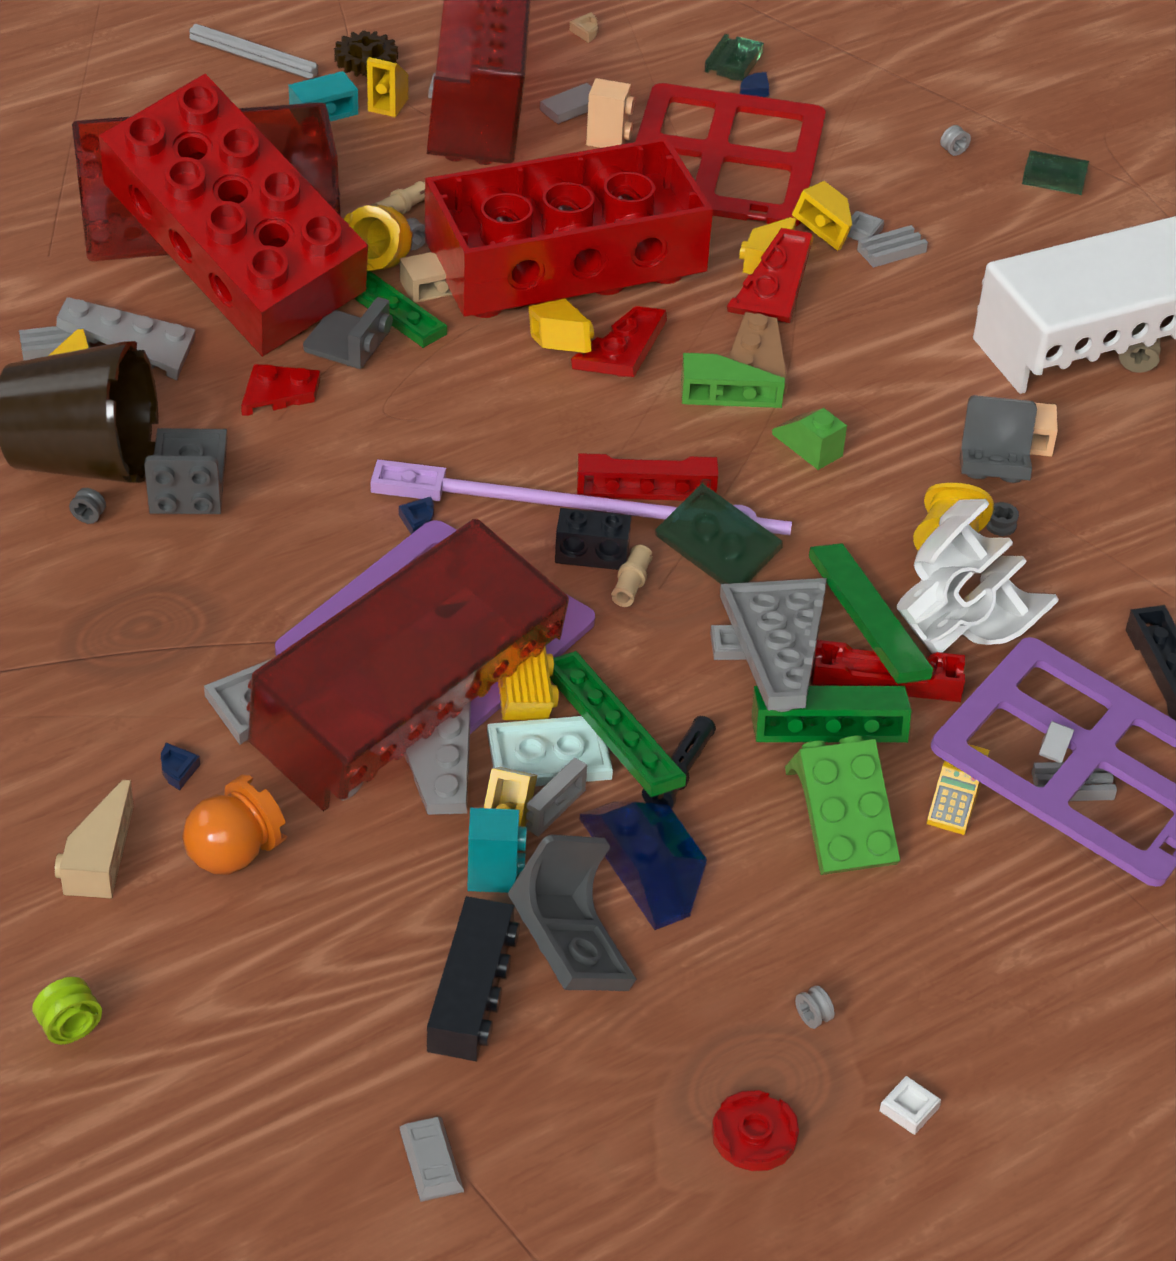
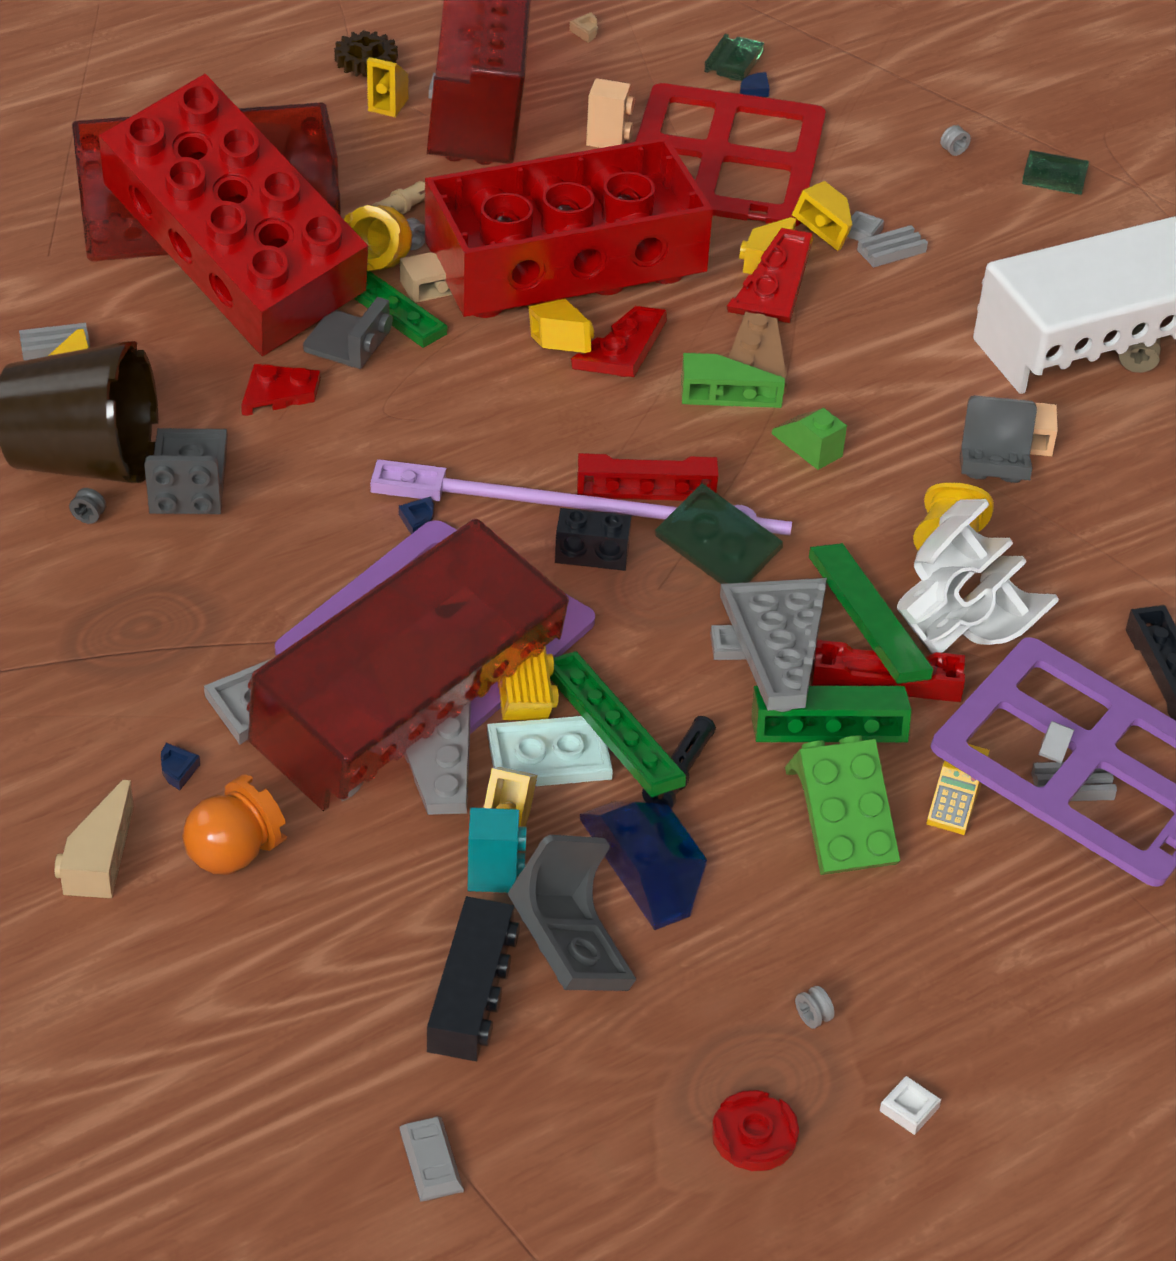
lime wheel [32,977,102,1044] -> none
light grey wing [56,297,195,380] -> none
light grey axle [189,24,318,79] -> none
teal brick [288,71,359,128] -> none
light grey tile [526,757,587,837] -> none
light grey tile [540,83,592,124] -> none
tan pin [611,545,653,607] -> none
dark grey bush [986,502,1019,536] -> none

